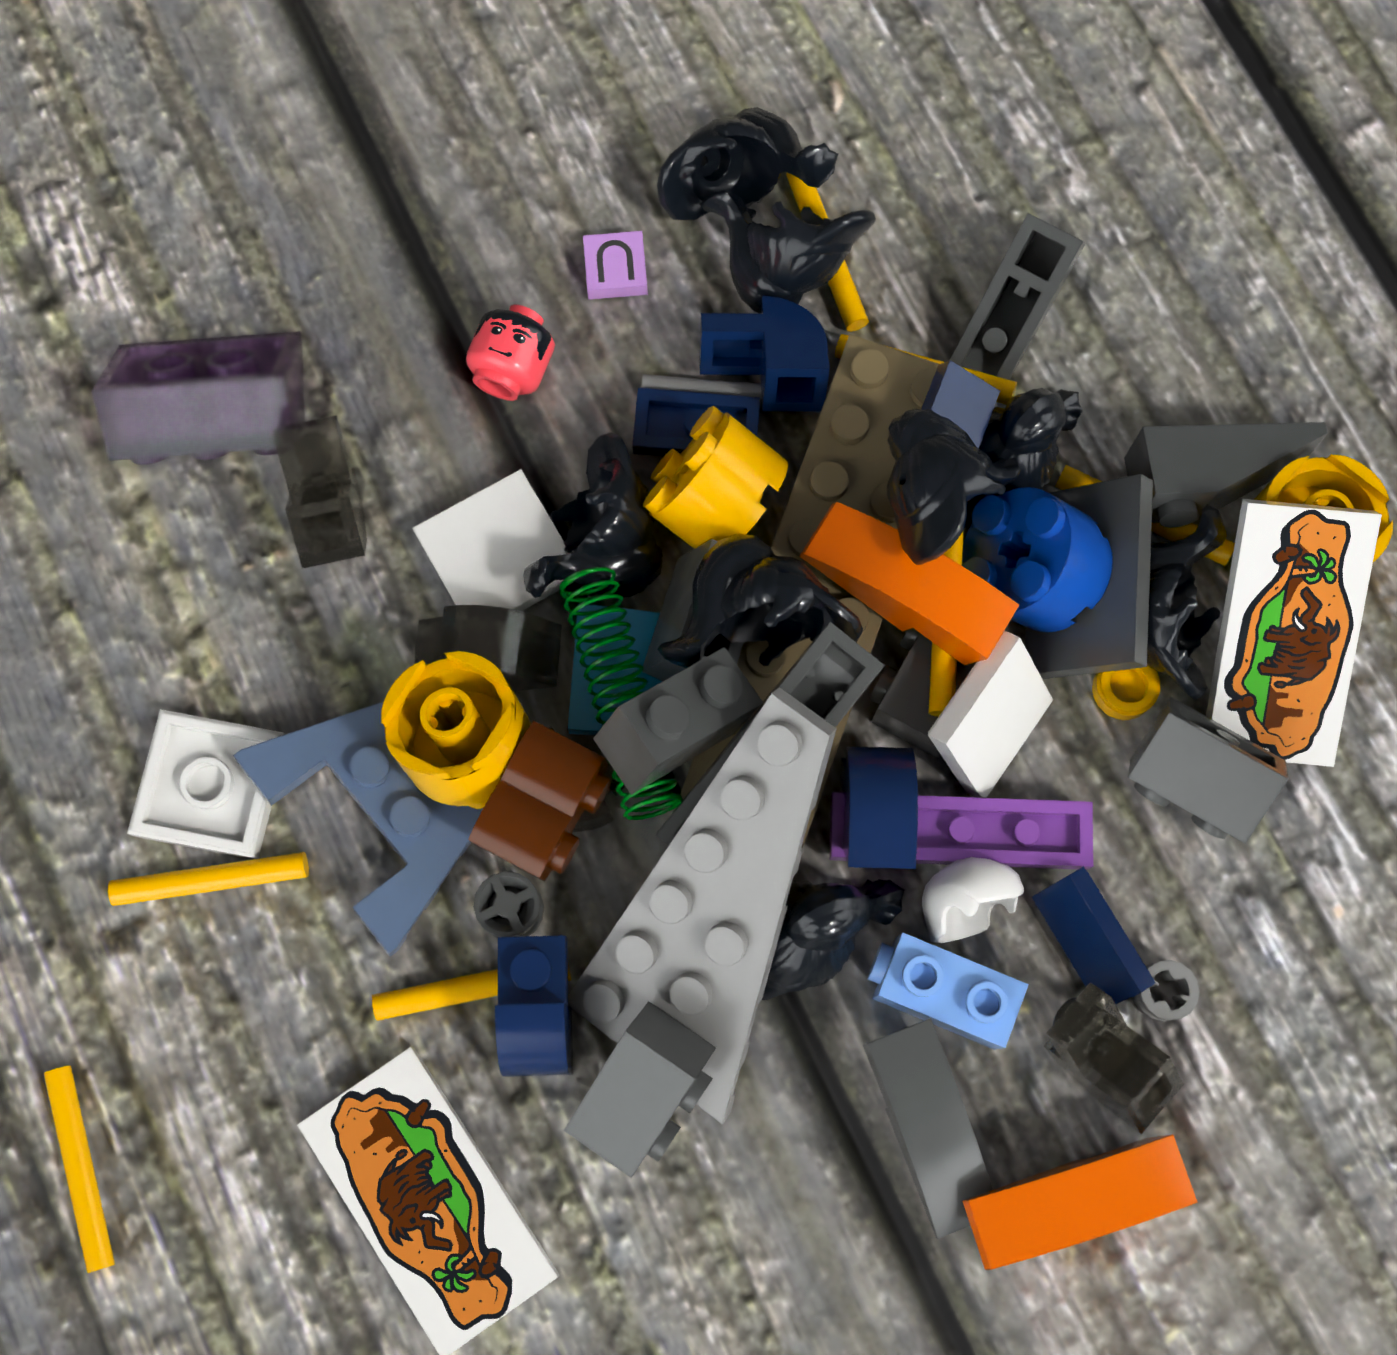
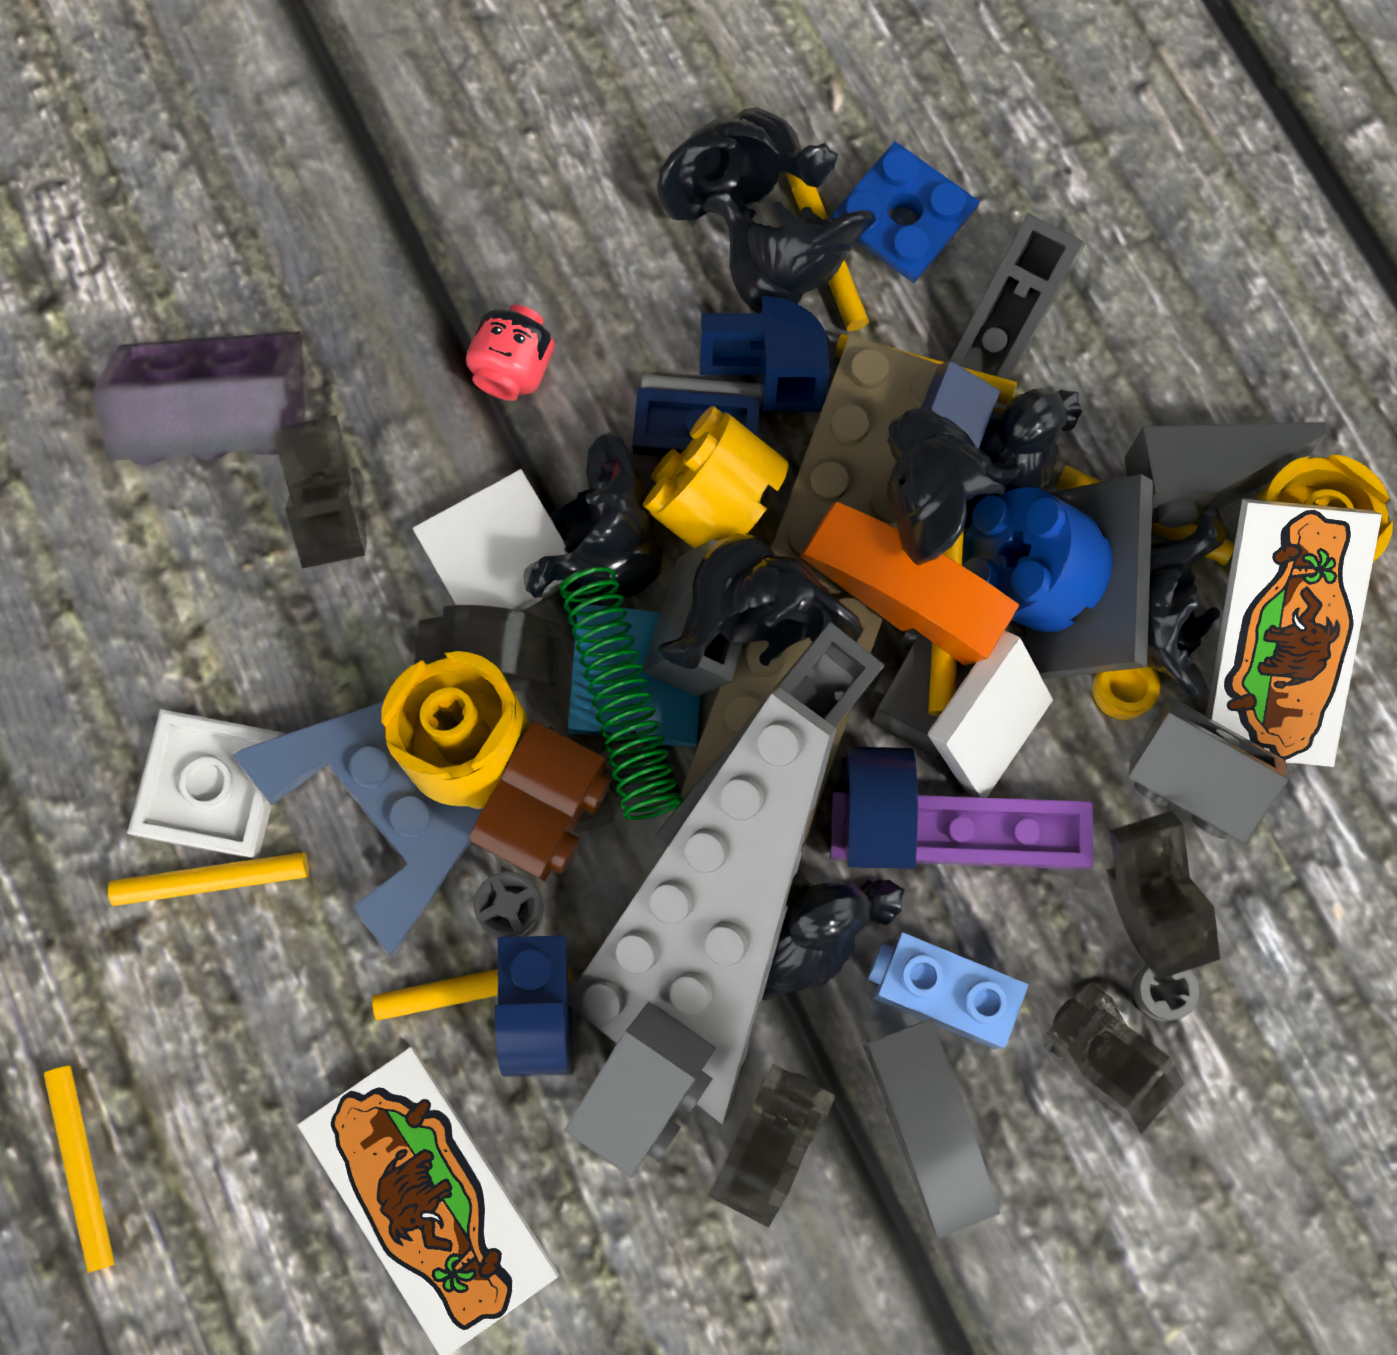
lavender tile [583,231,648,300] -> none
dark grey brick [593,647,763,795] -> none
white hair [922,857,1024,943] -> none
orange slope [963,1134,1198,1270] -> none
dark blue tile [1032,866,1156,1011] -> none
none -> clear smoke brick [708,1064,836,1228]
none -> blue piece [829,141,980,284]
none -> clear smoke brick [1107,810,1220,980]

